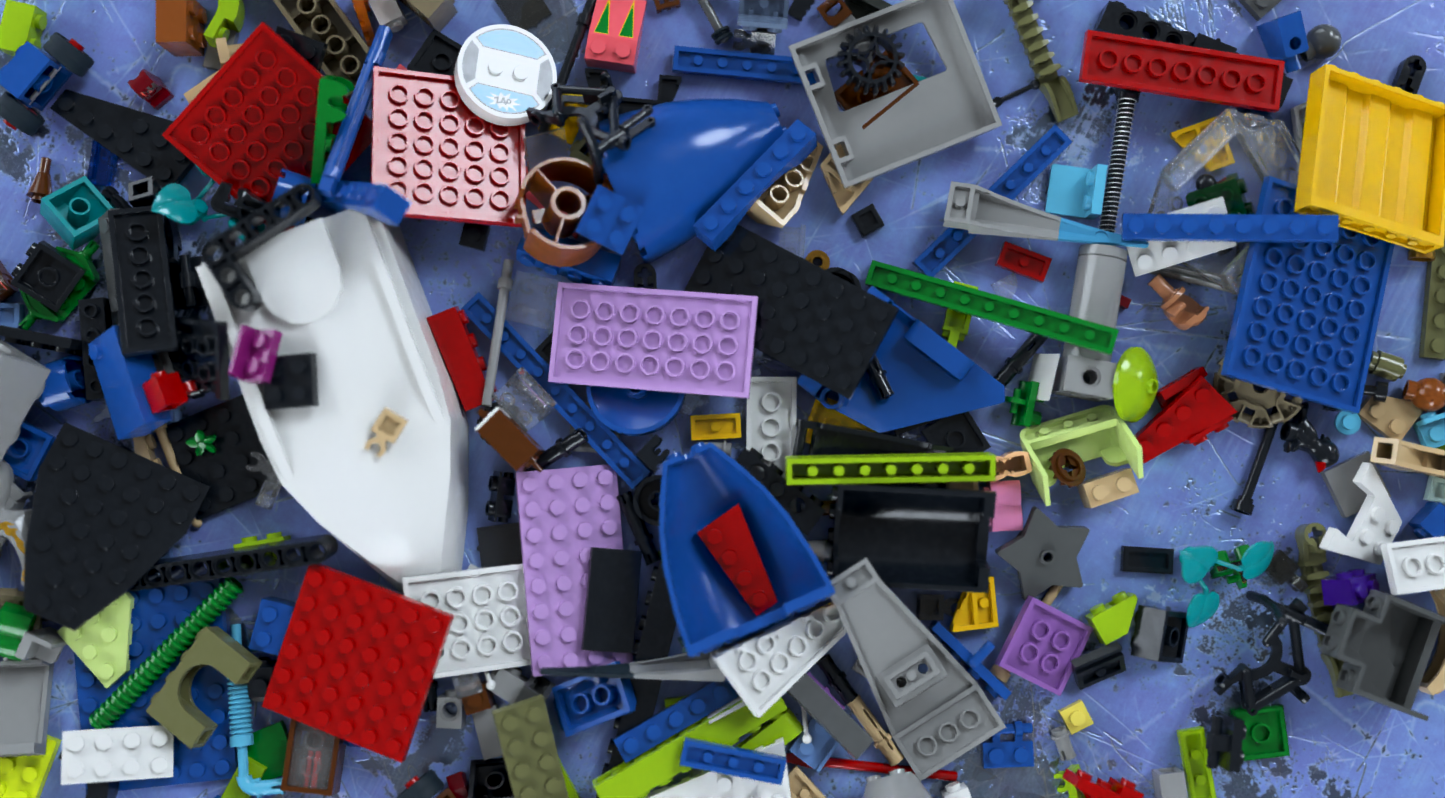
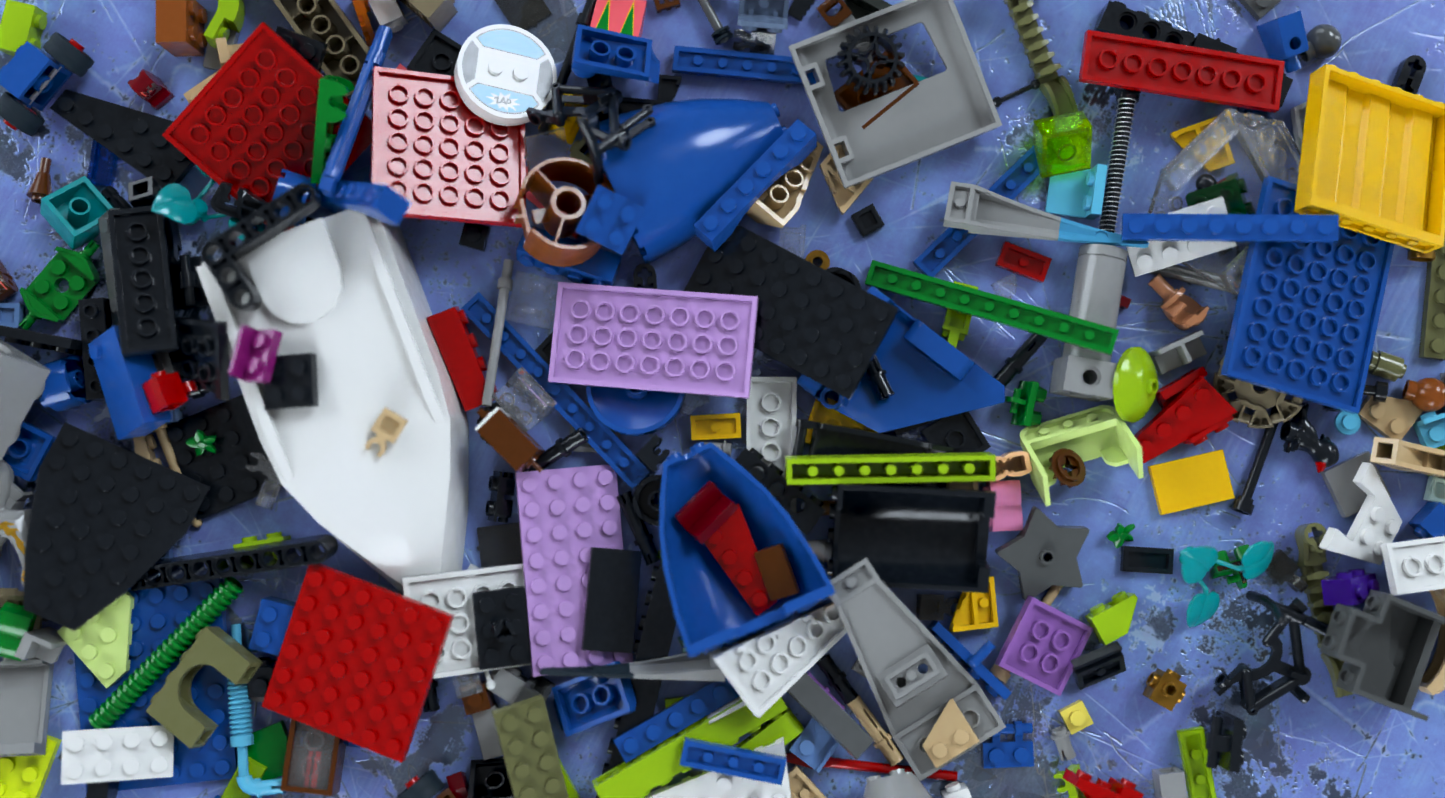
black plate [10,241,87,312] -> none
light grey brick [436,689,466,729] -> none
white hinge [801,706,812,744] -> none
white sticker [1028,354,1060,401] -> none
tan brick [1077,468,1139,508] -> none
black slope [1130,605,1188,663] -> none
green tile [1230,704,1290,761] -> none
none -> black plate [472,586,531,670]
none -> blue slope [571,24,660,84]
none -> dark red panel [674,481,738,544]
none -> reddish brown slope [754,543,800,601]
none -> tan wing [922,698,980,768]
none -> clear neon green slope [1033,111,1092,178]
none -> green plant [1106,523,1136,549]
none -> pearl gold brick [1143,668,1187,712]
none -> yellow tile [1147,449,1235,515]
none -> light grey panel [1149,330,1207,375]

